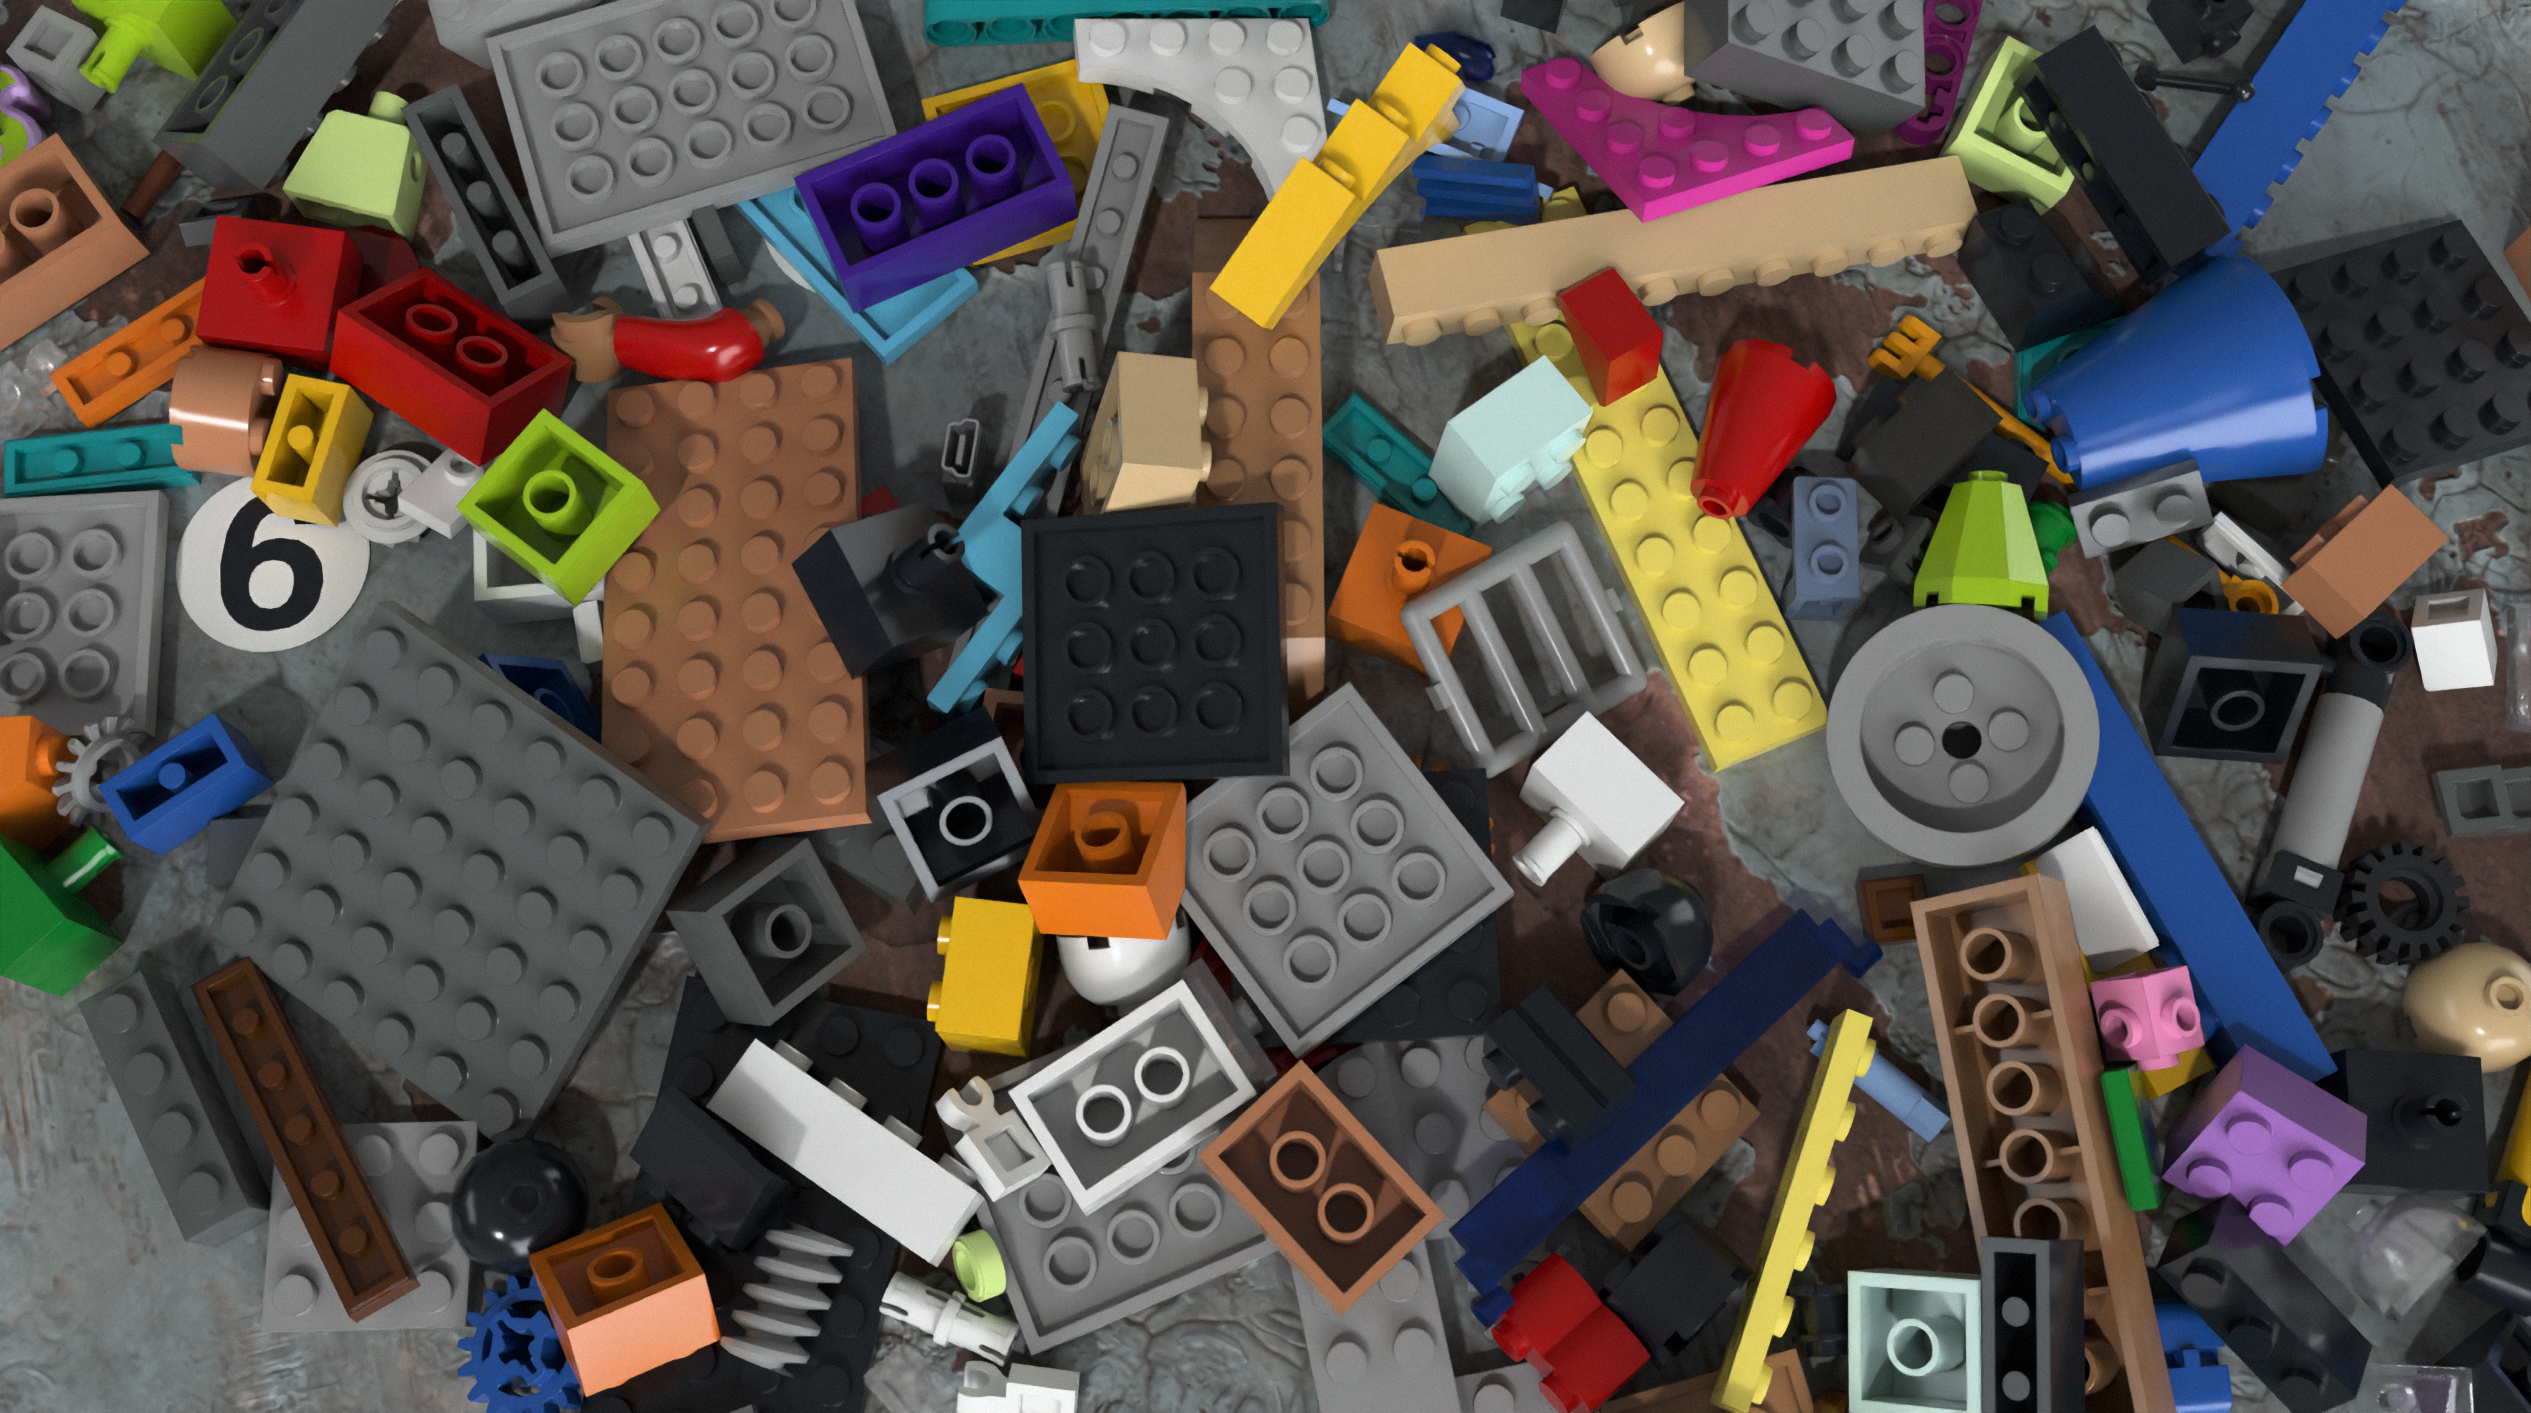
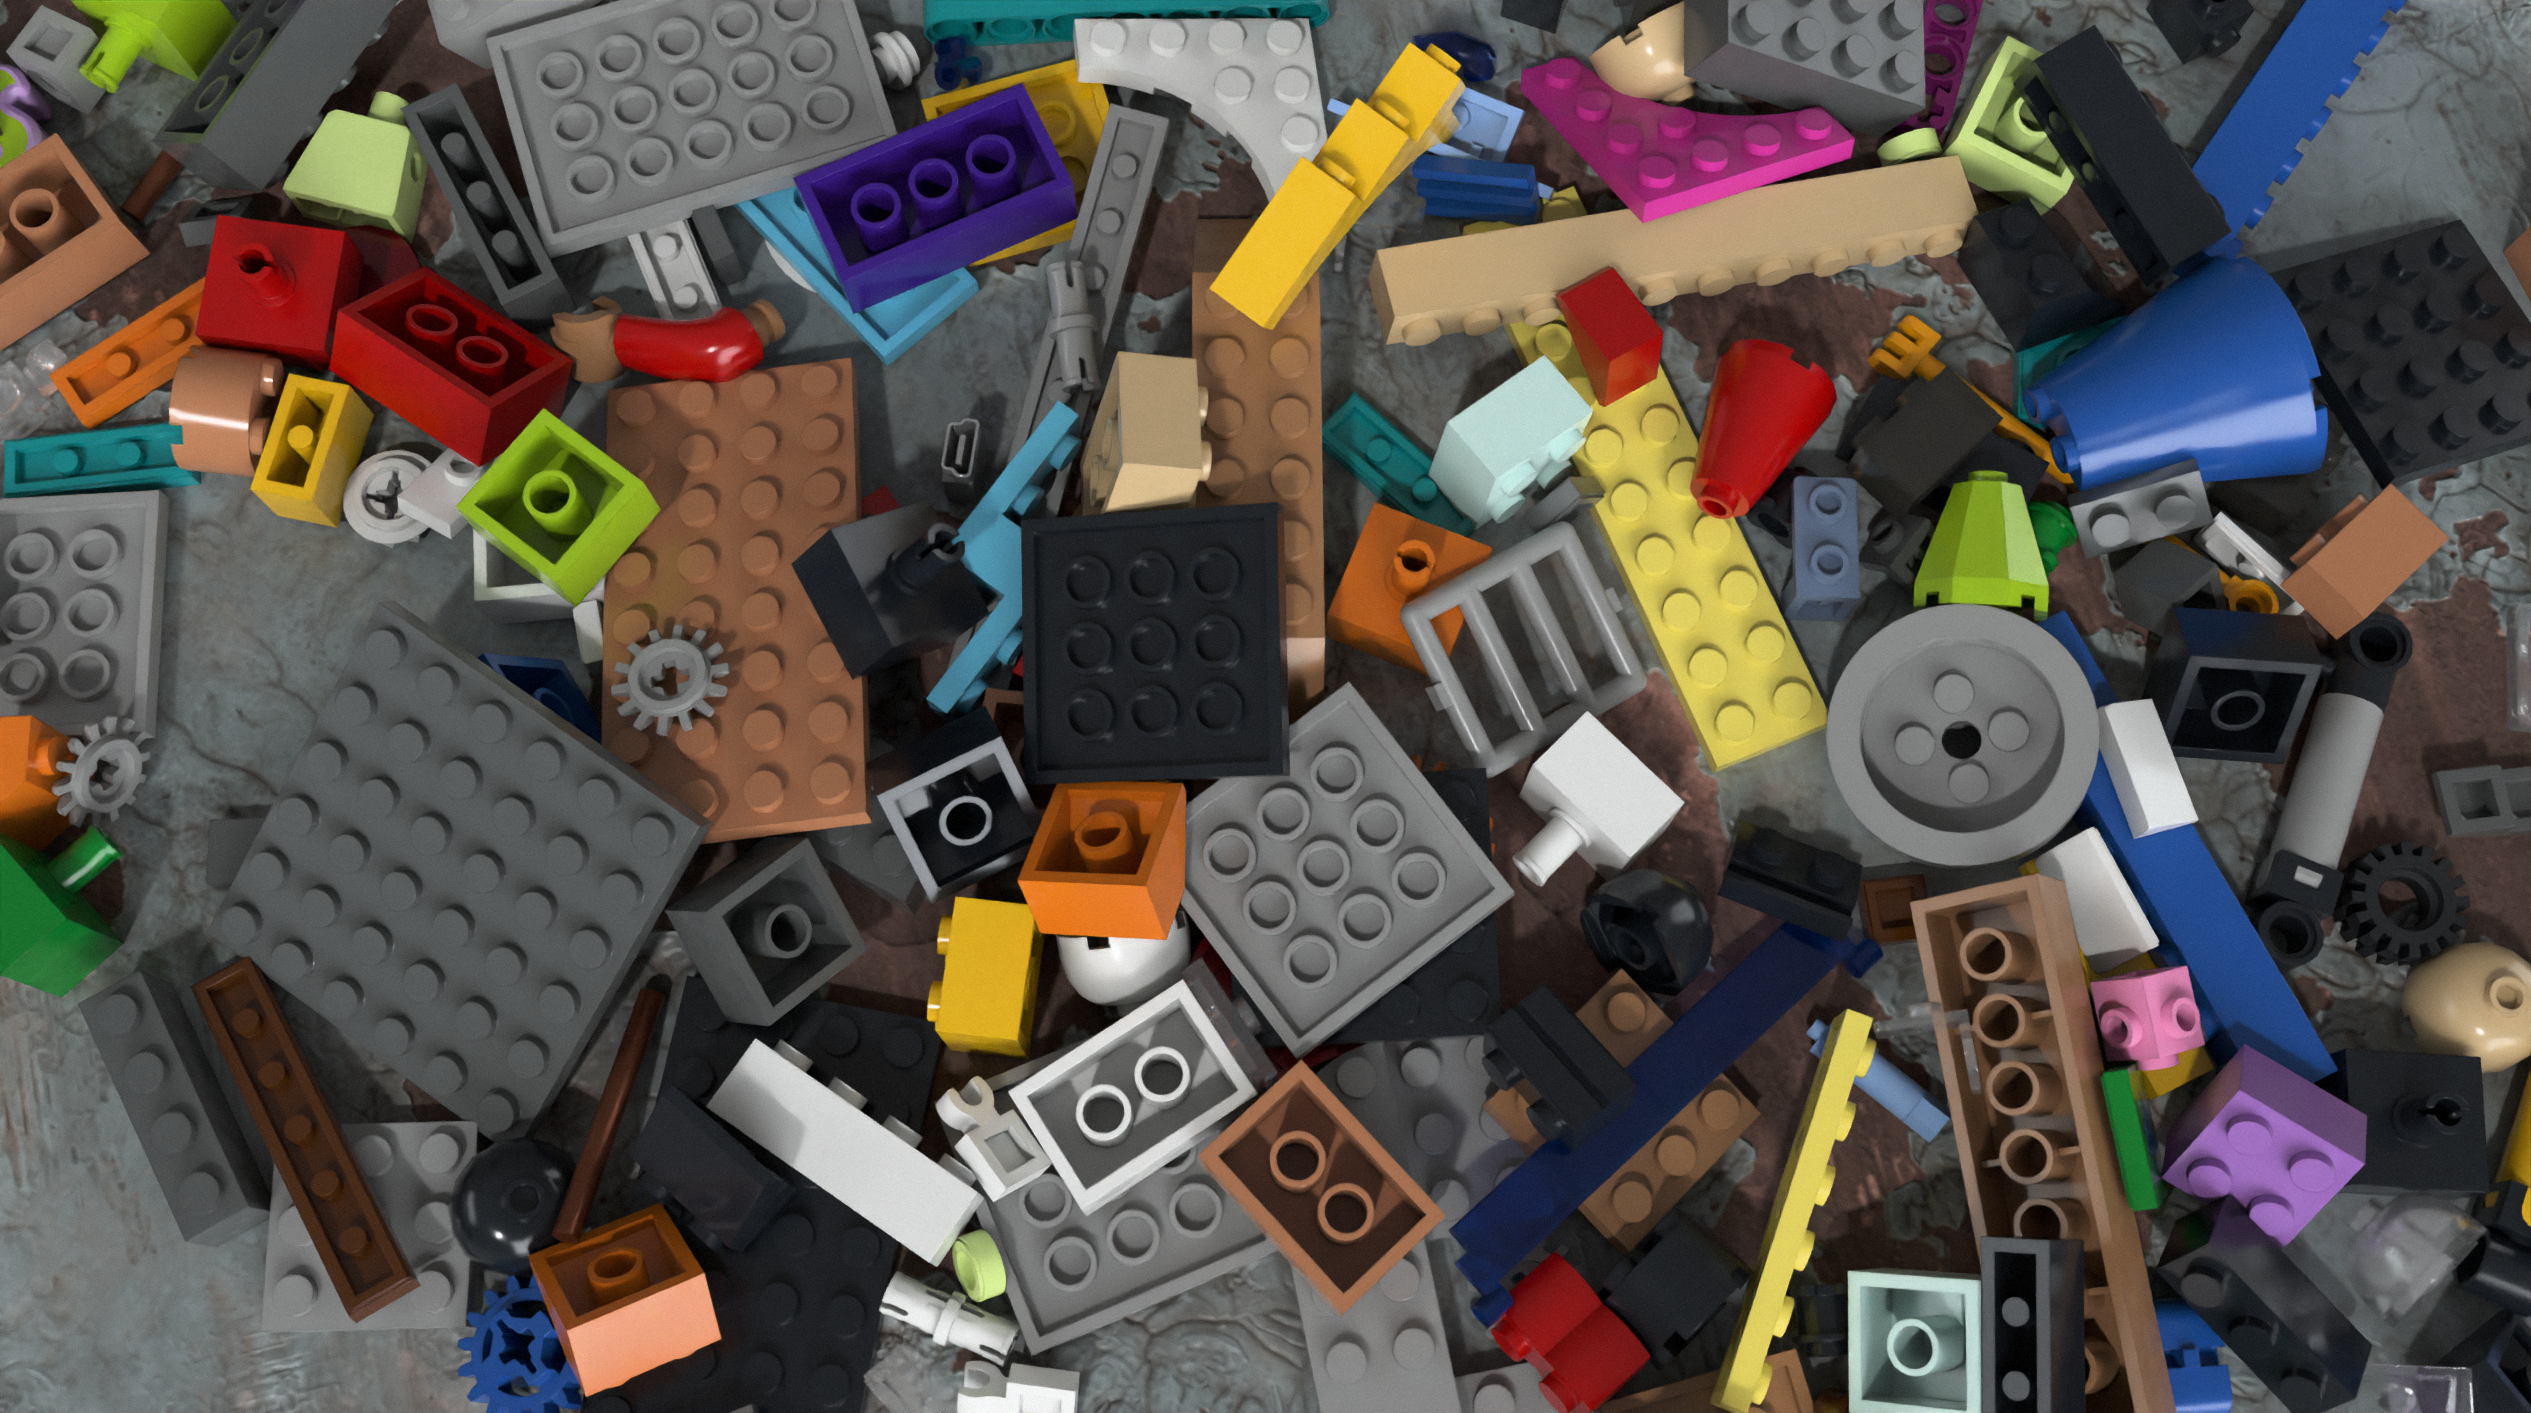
blue brick [98,713,275,856] -> none
white sticker [176,477,370,652] -> none
light grey piece [720,1220,854,1378] -> none
black hinge [2134,66,2256,103] -> none
white panel [2411,588,2498,691] -> none
none -> copper bar [552,988,665,1243]
none -> light grey gear [611,625,731,736]
none -> white plate [868,31,920,91]
none -> clear blue arm [934,36,983,91]
none -> dark grey tile [1523,475,1606,534]
none -> black plate [1718,819,1863,943]
none -> clear bracket [1873,1002,1982,1094]
none -> yellowish green tile [1877,128,1942,167]
none -> white slope [2097,698,2198,839]

